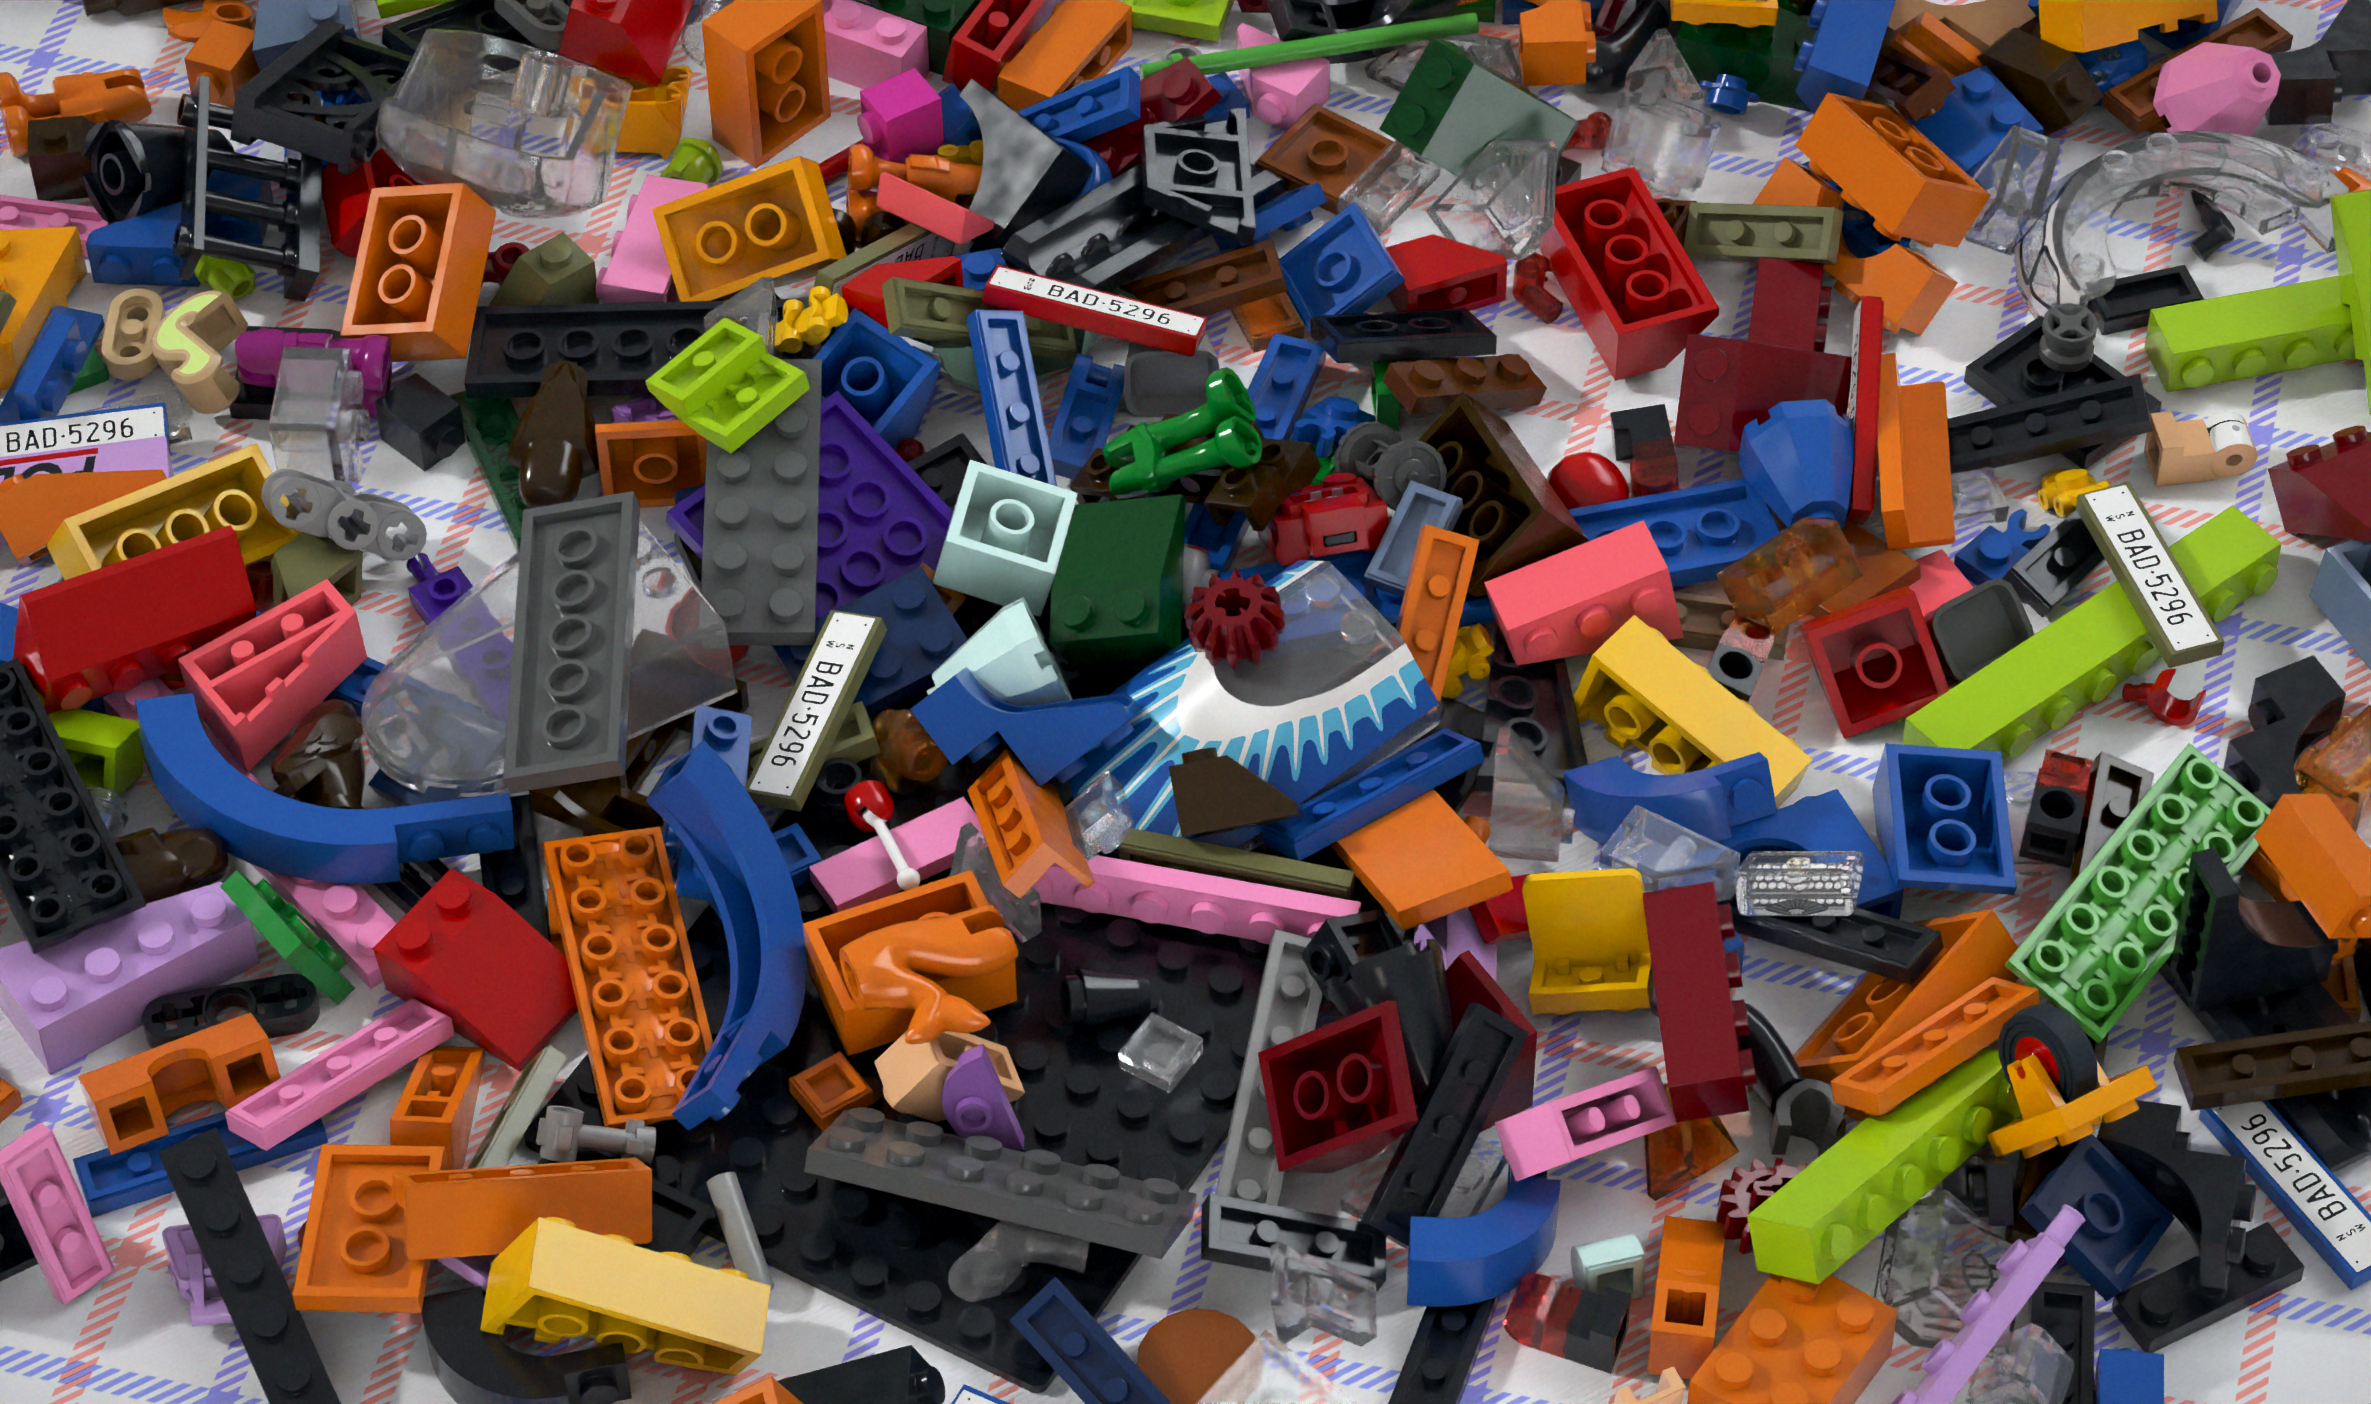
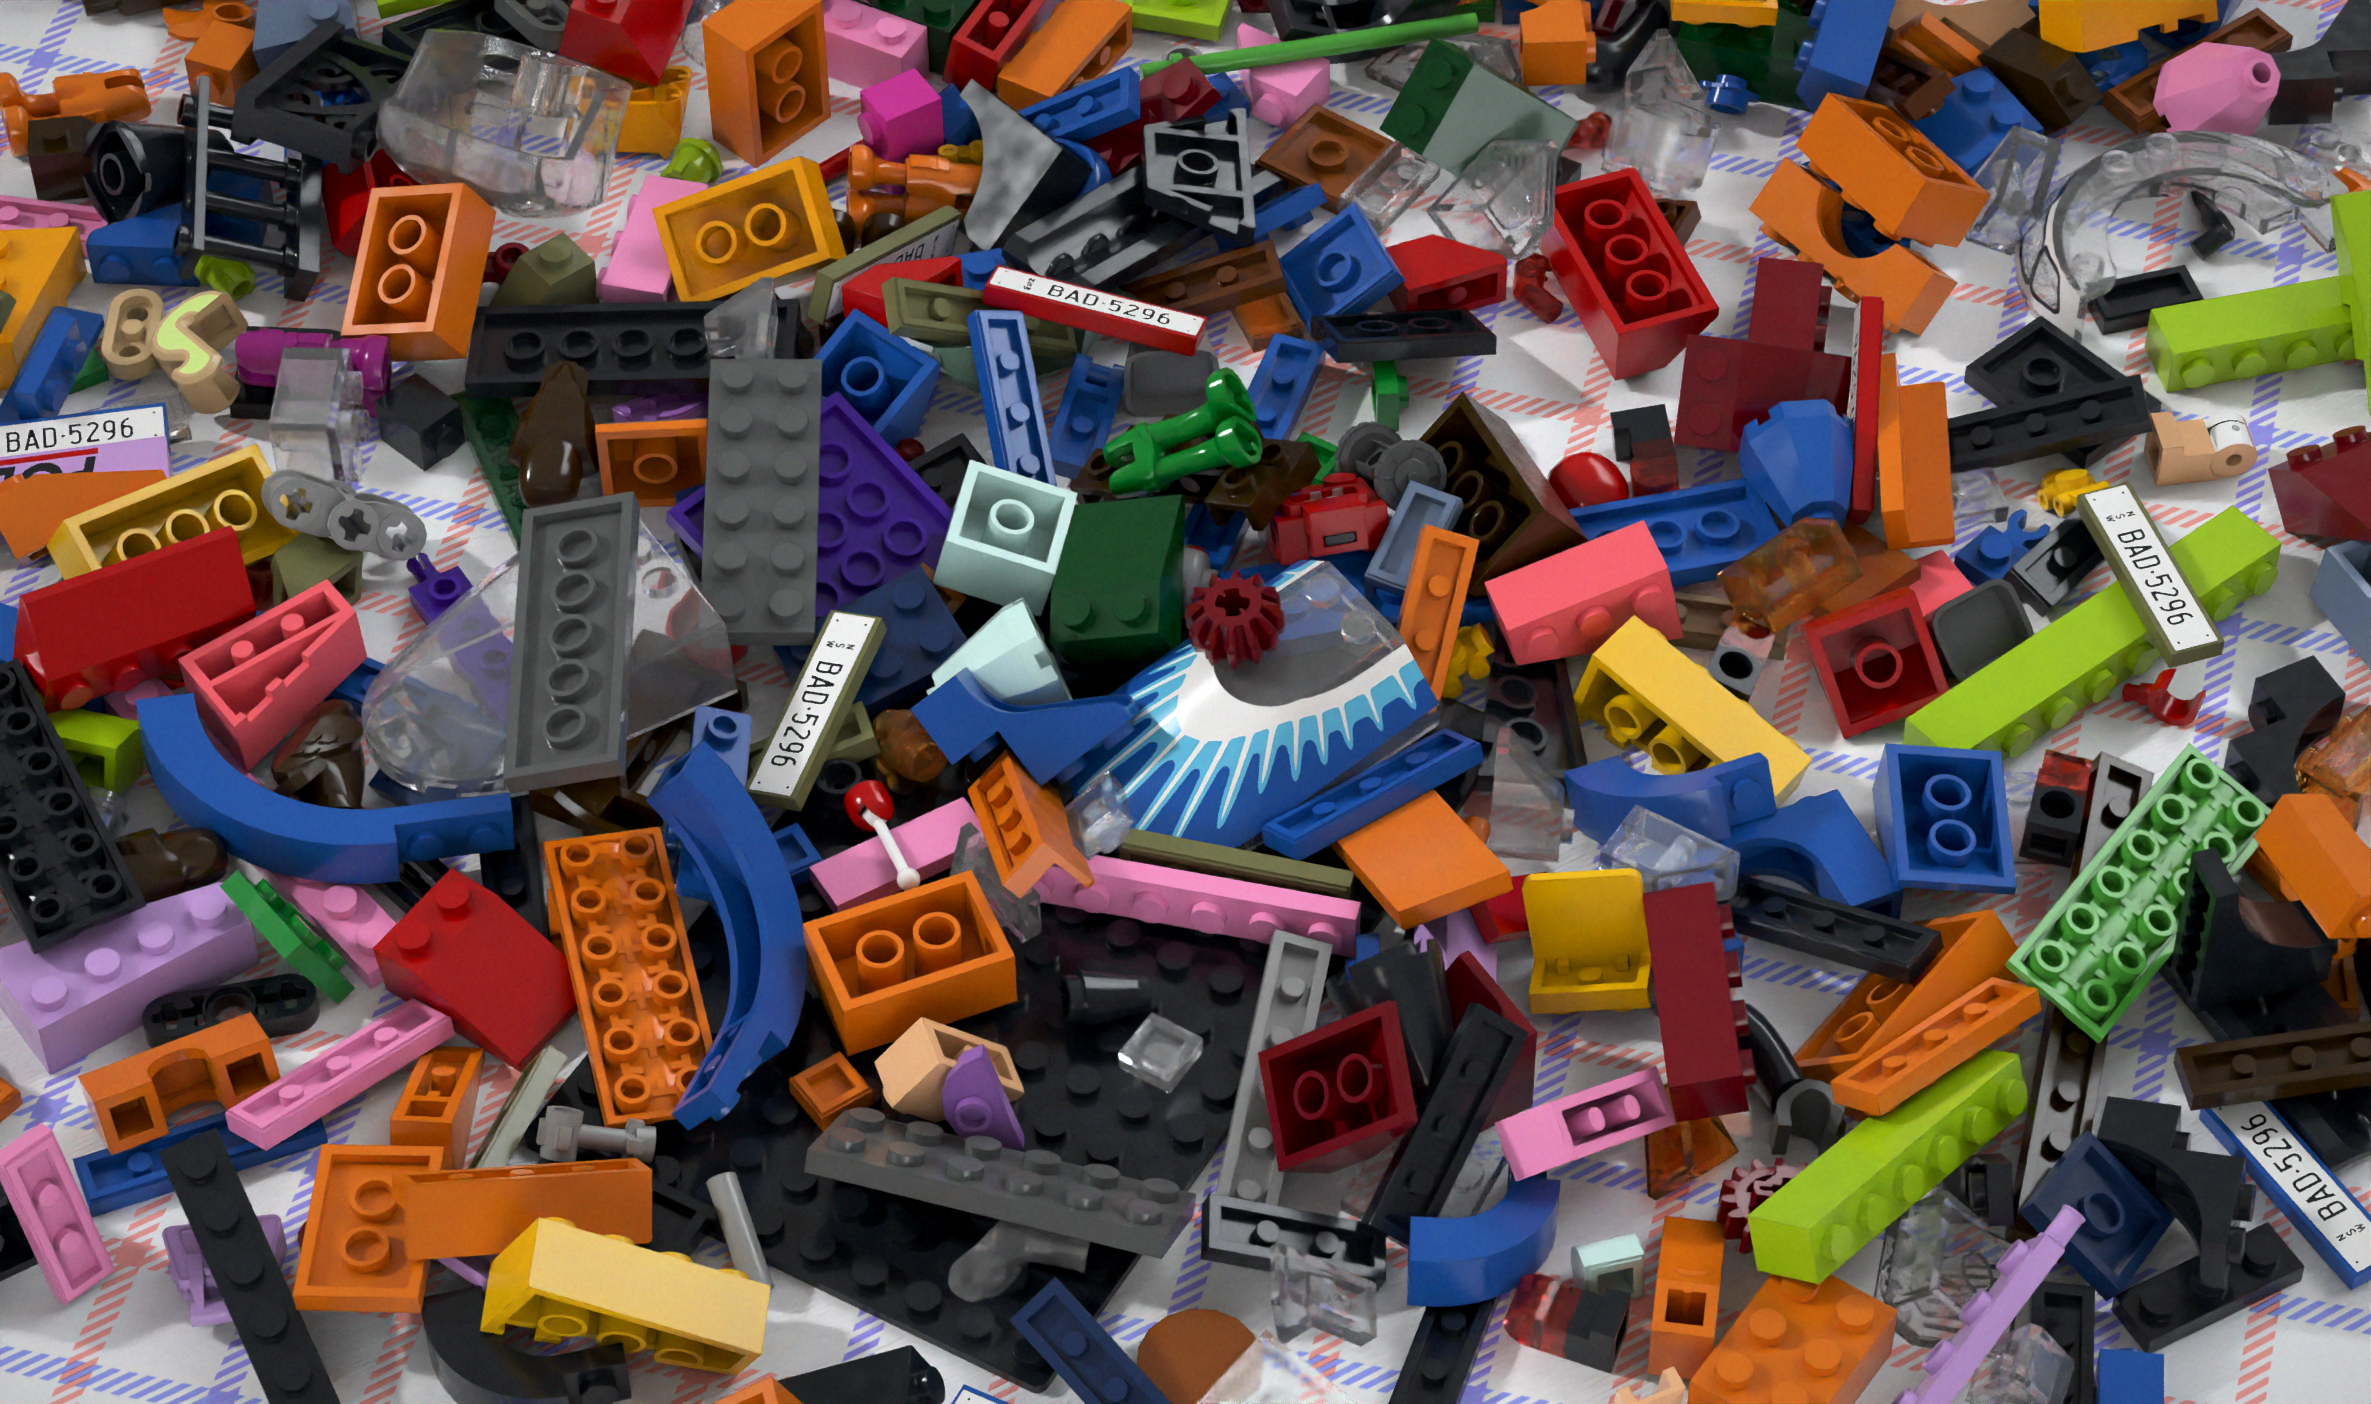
lime slope [645,317,811,454] -> none
yellow piece [774,286,848,353] -> none
orange piece [839,904,1018,1045] -> none
coral slope [876,172,994,245] -> none
dark brown slope [1169,748,1304,839] -> none
blue plate [1291,396,1376,458] -> none
black bracket [1302,909,1403,1001] -> none
reddish brown plate [1382,354,1547,415] -> none
olive plate [1683,202,1844,265] -> none
clear slope [1734,851,1865,916] -> none
plate [1986,1004,2157,1159] -> none
dark grey wheel [2038,303,2098,373] -> none

